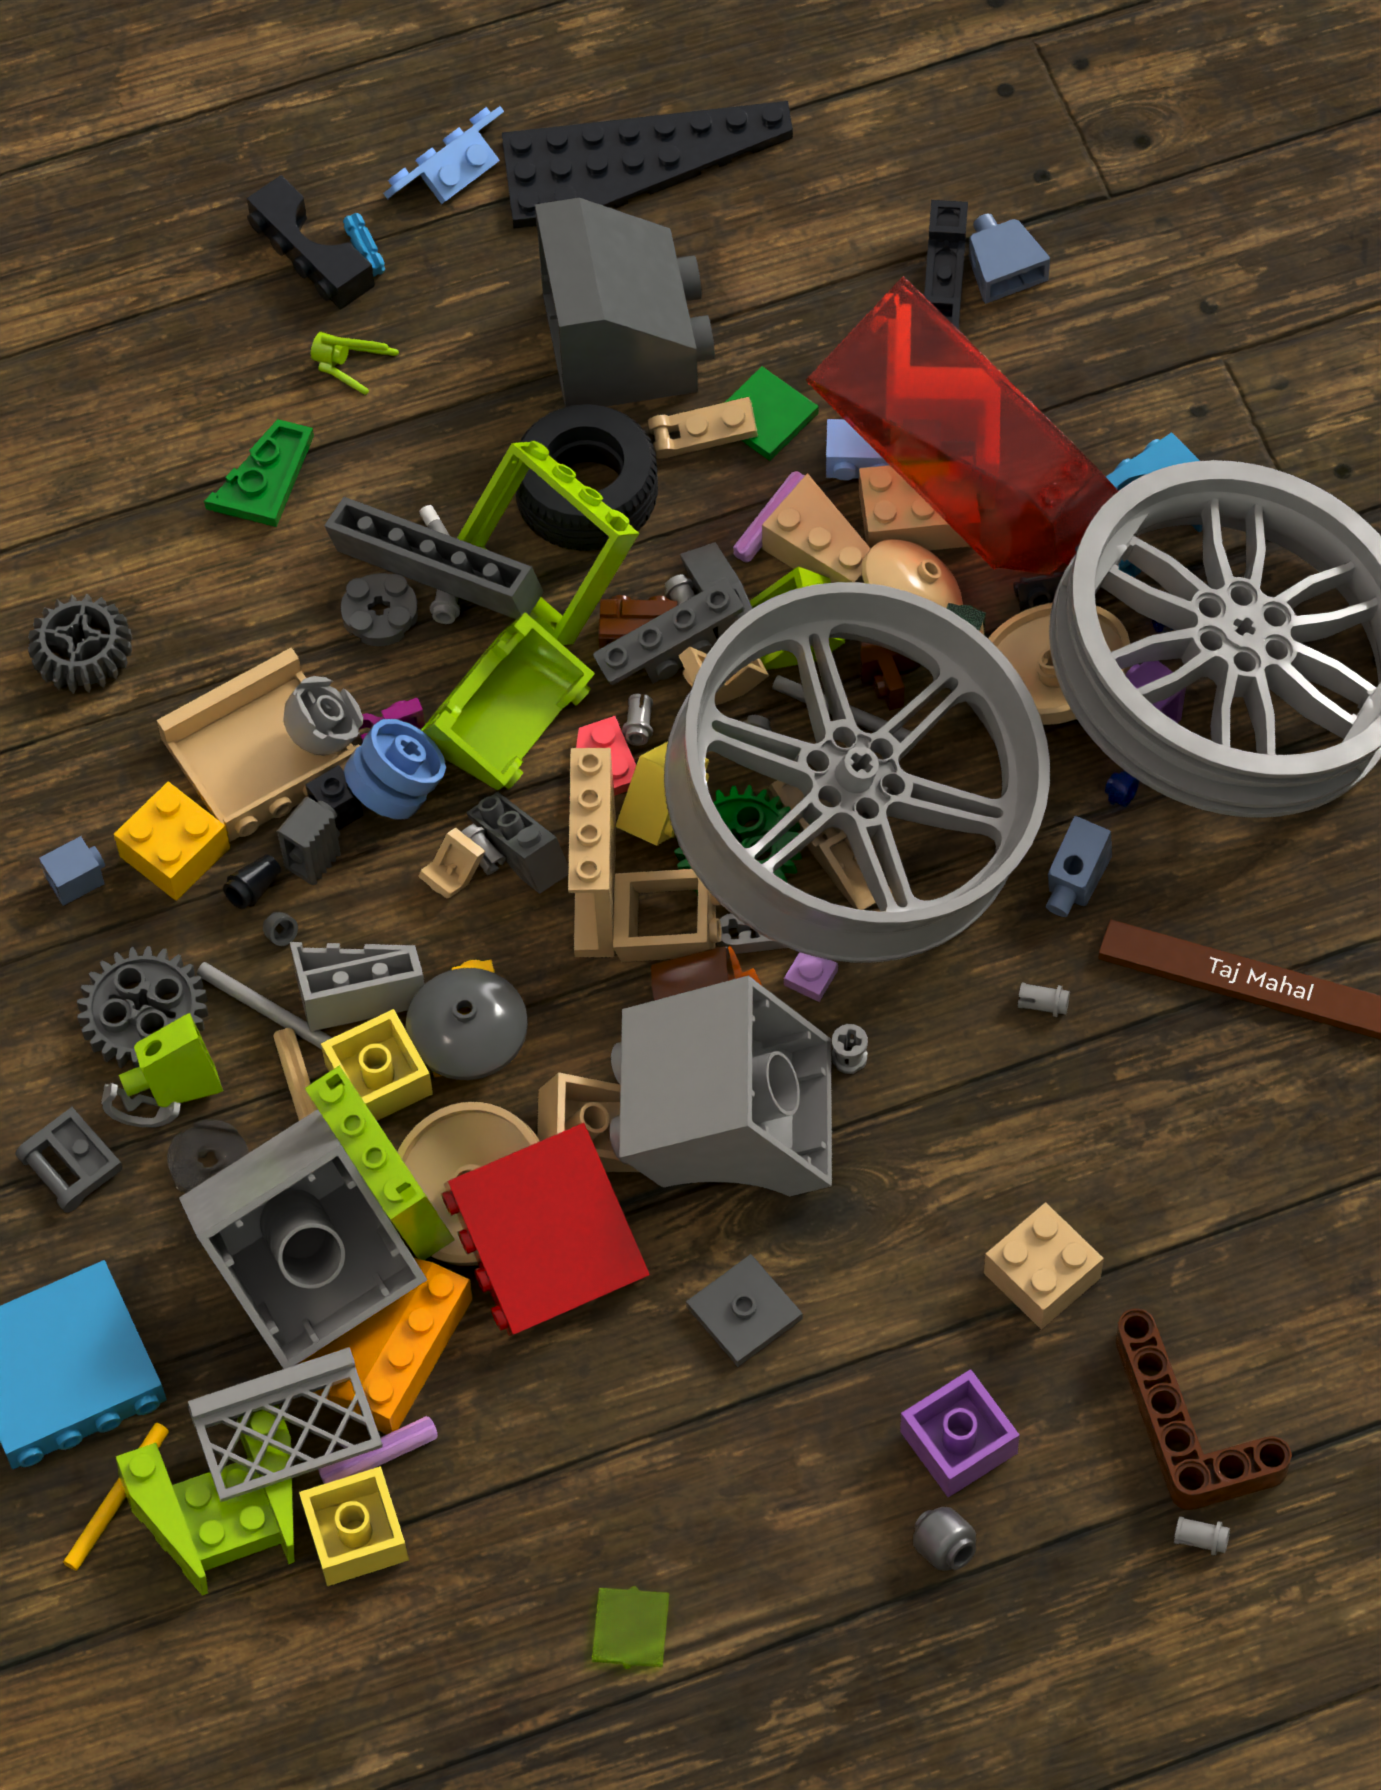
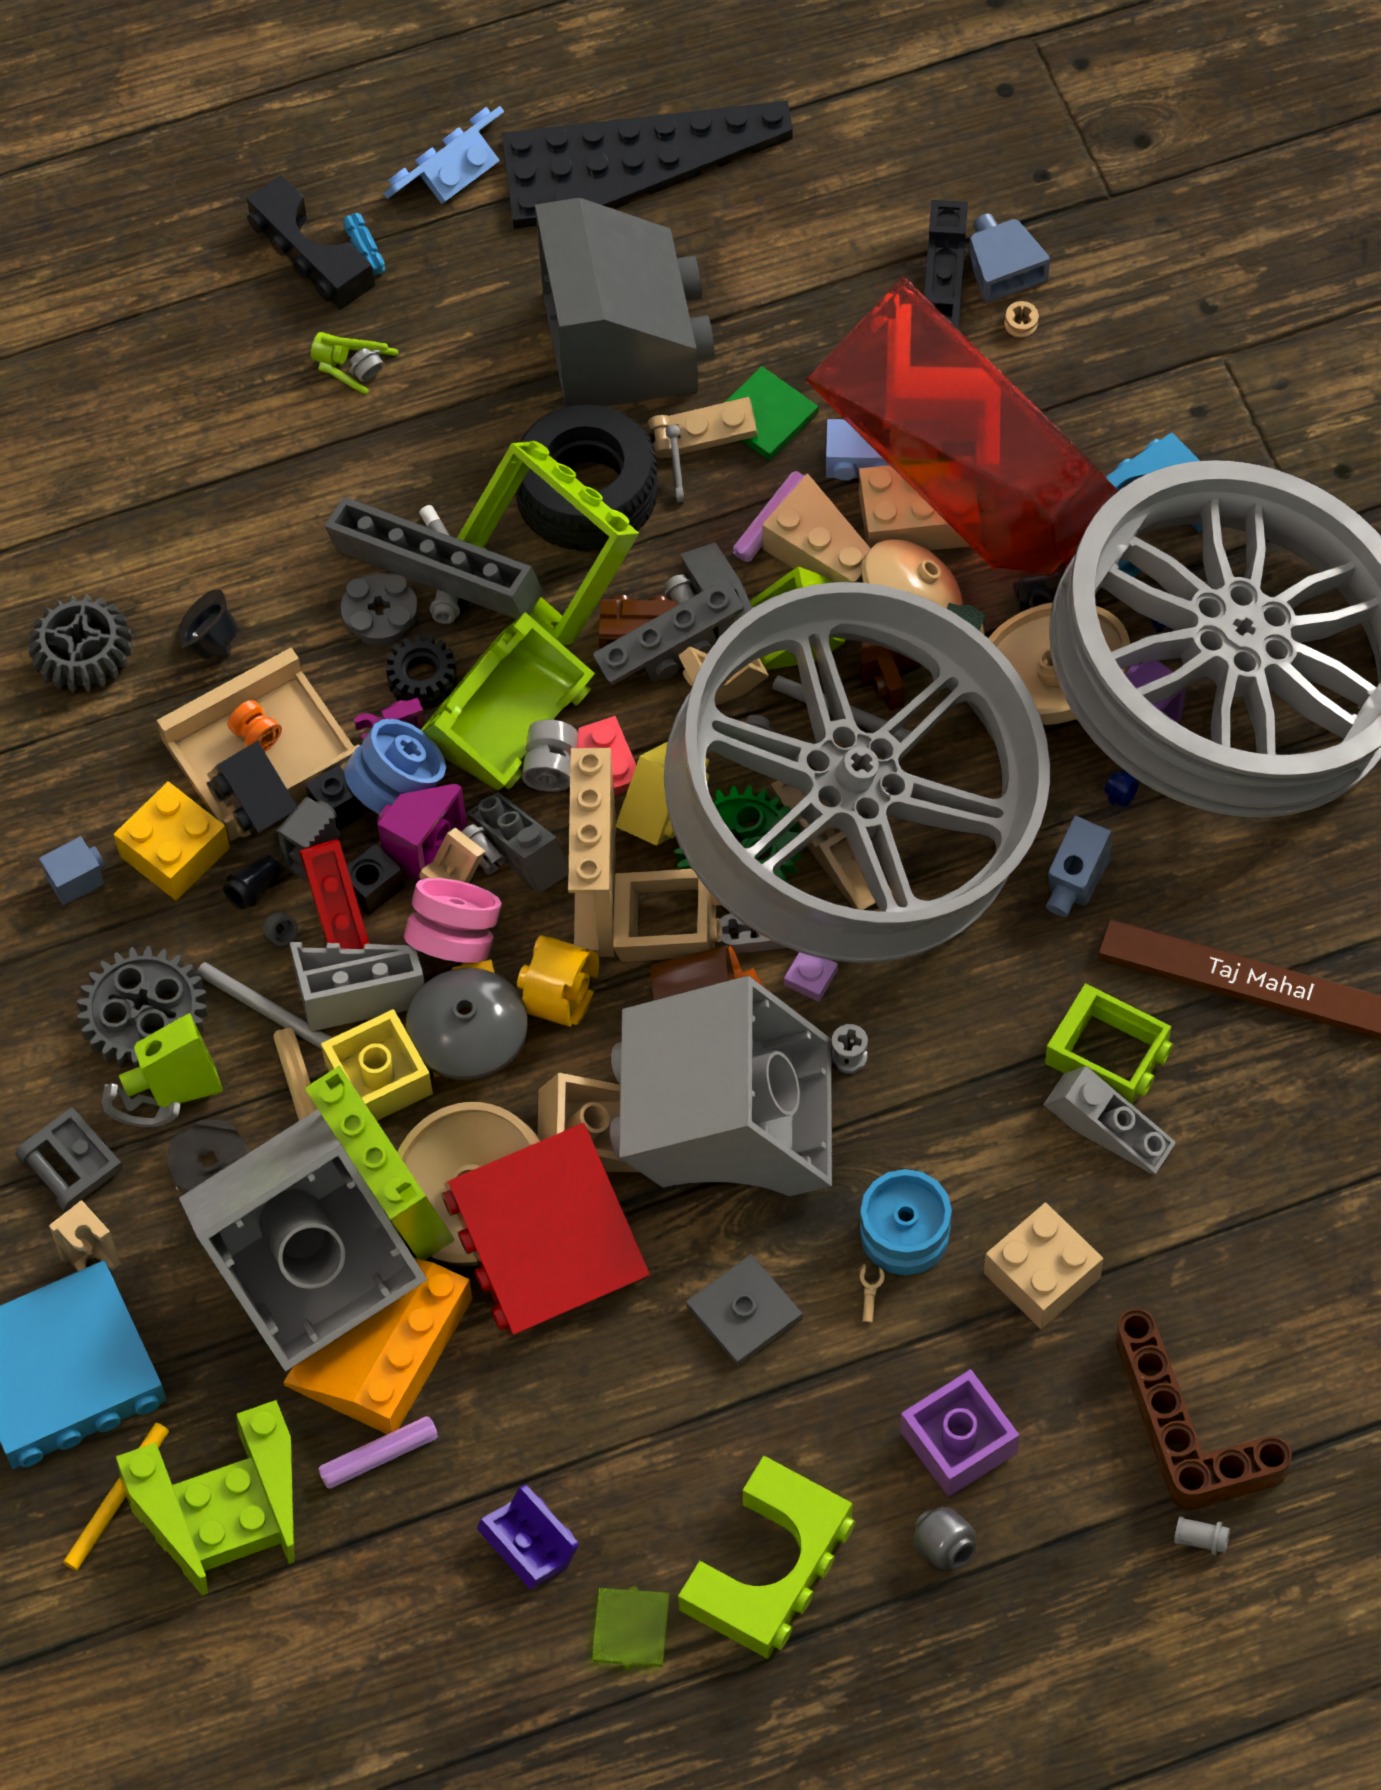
light grey fence [188,1347,383,1502] -> none
green wing [204,419,314,527] -> none
light grey cylinder [283,676,363,756] -> none
light yellow brick [299,1466,409,1586] -> none
light grey pin [622,694,653,746] -> none
light grey pin [1018,982,1070,1017] -> none
none -> tan hinge [49,1200,120,1272]
none -> black piece [179,589,239,659]
none -> black brick [207,741,297,837]
none -> orange wheel [227,700,282,752]
none -> red plate [299,839,369,949]
none -> black brick [347,844,404,916]
none -> light grey plate [349,349,384,382]
none -> magenta slope [377,784,467,881]
none -> black tyre [386,635,457,709]
none -> bright pink wheel [404,878,502,963]
none -> dark purple bracket [476,1485,579,1590]
none -> yellow brick [517,935,599,1027]
none -> light grey wheel [522,720,578,792]
none -> light grey hinge [665,424,684,503]
none -> lime arch [678,1456,856,1659]
none -> tan hand [858,1264,885,1323]
none -> dark azure wheel [860,1169,952,1276]
none -> tan bush [1004,301,1039,338]
none -> light grey slope [1043,1066,1176,1174]
none -> lime window [1045,983,1173,1105]

